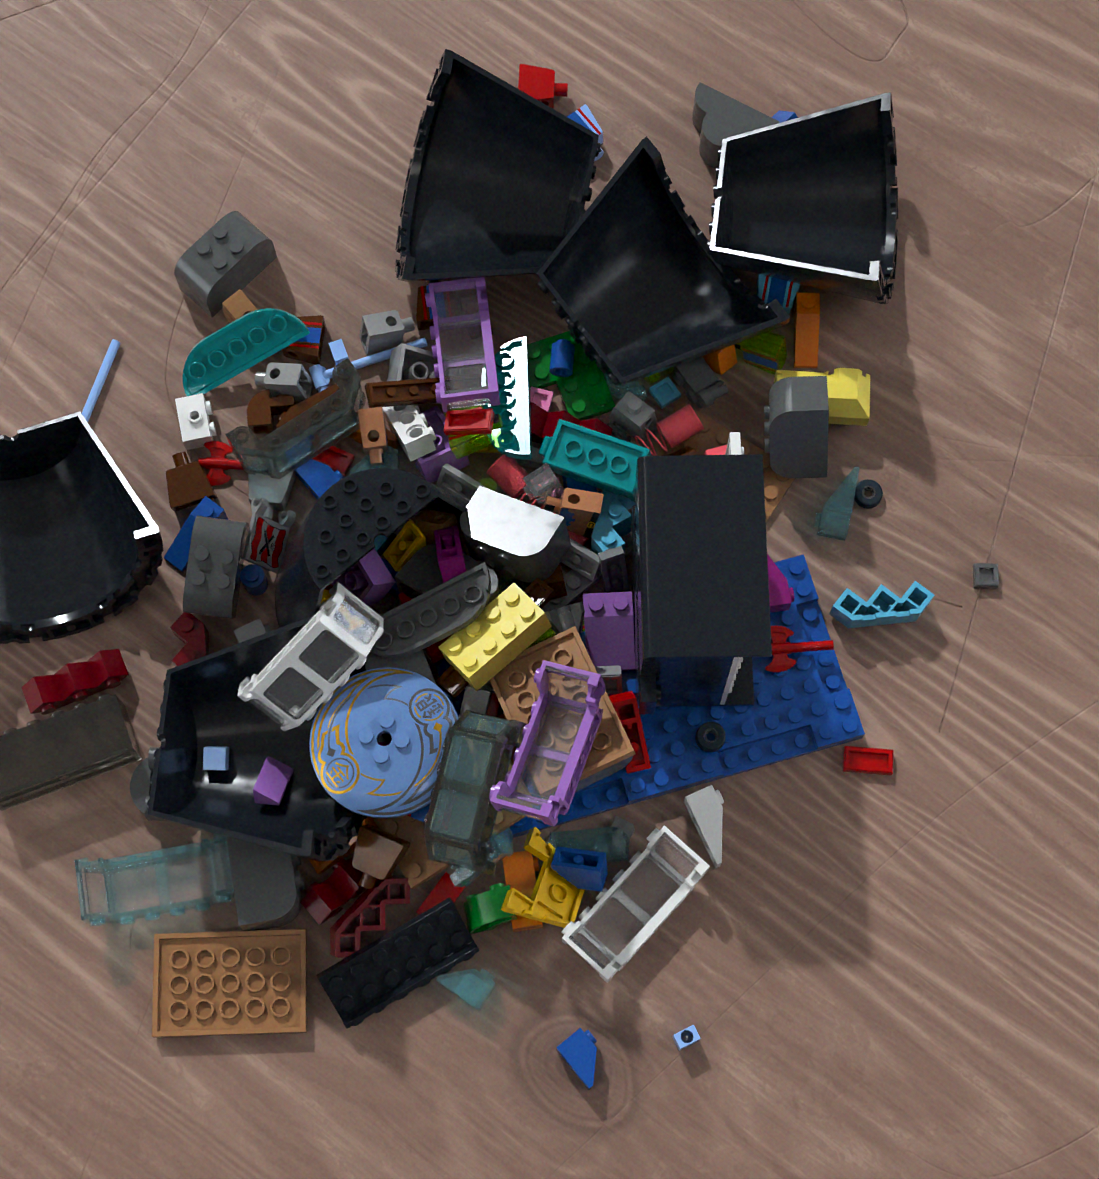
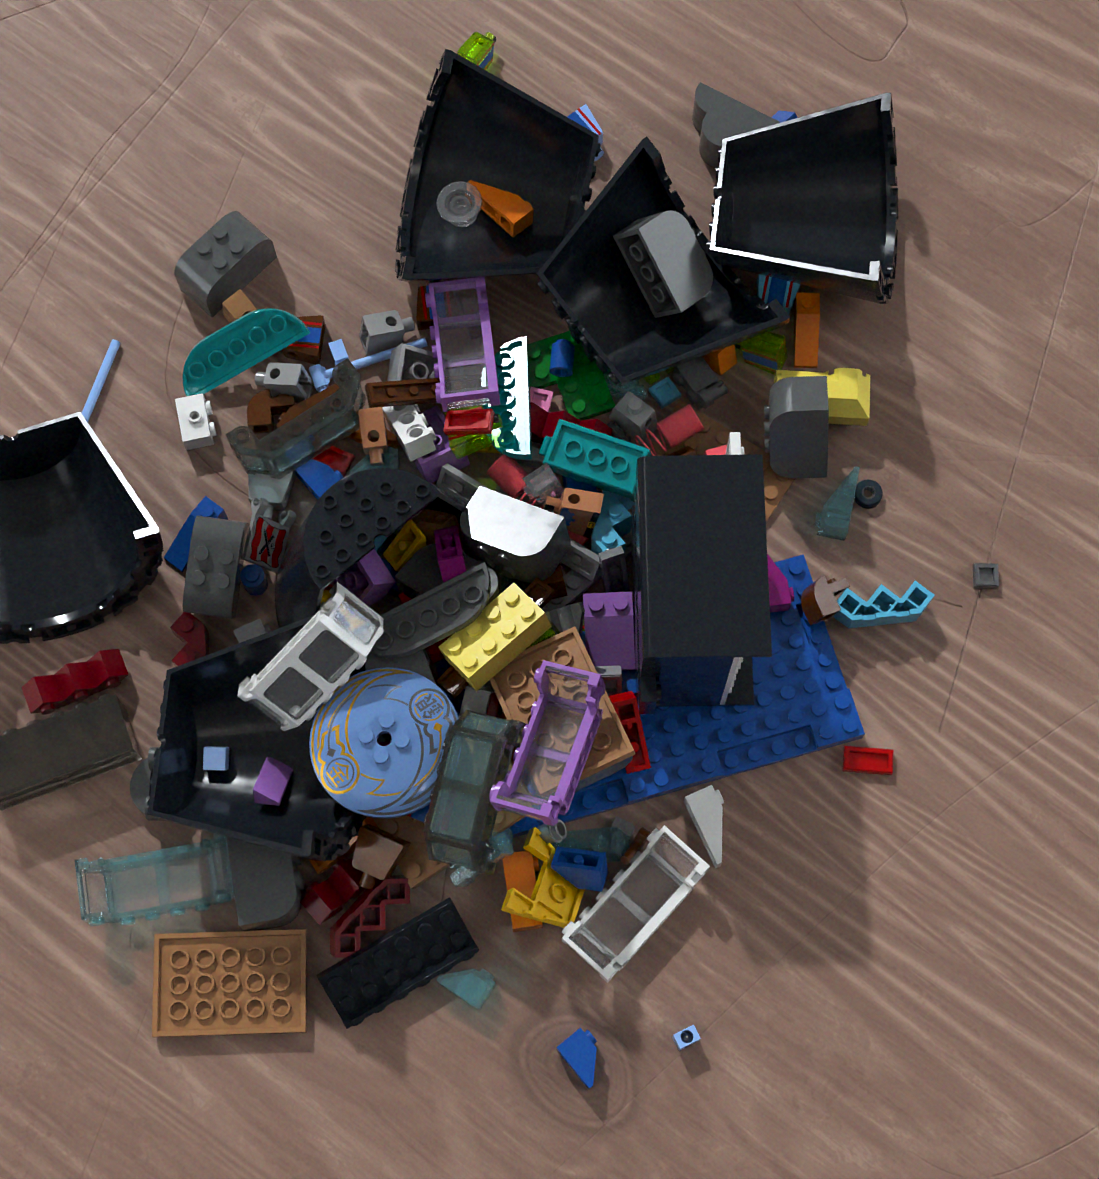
reddish brown torso [166,452,218,512] -> none
red piece [198,441,270,486] -> none
red tile [416,872,466,915] -> none
green brick [463,883,517,934] -> none
red torso [518,64,568,109] -> none
black wheel [696,722,726,752] -> none
red piece [765,625,834,672] -> none
none -> clear piece [436,181,482,227]
none -> clear neon green torso [457,32,496,71]
none -> orange slope [467,180,534,237]
none -> light grey cone [537,819,567,844]
none -> dark grey brick [613,210,713,318]
none -> reddish brown bar [620,827,651,865]
none -> brick [801,576,850,625]

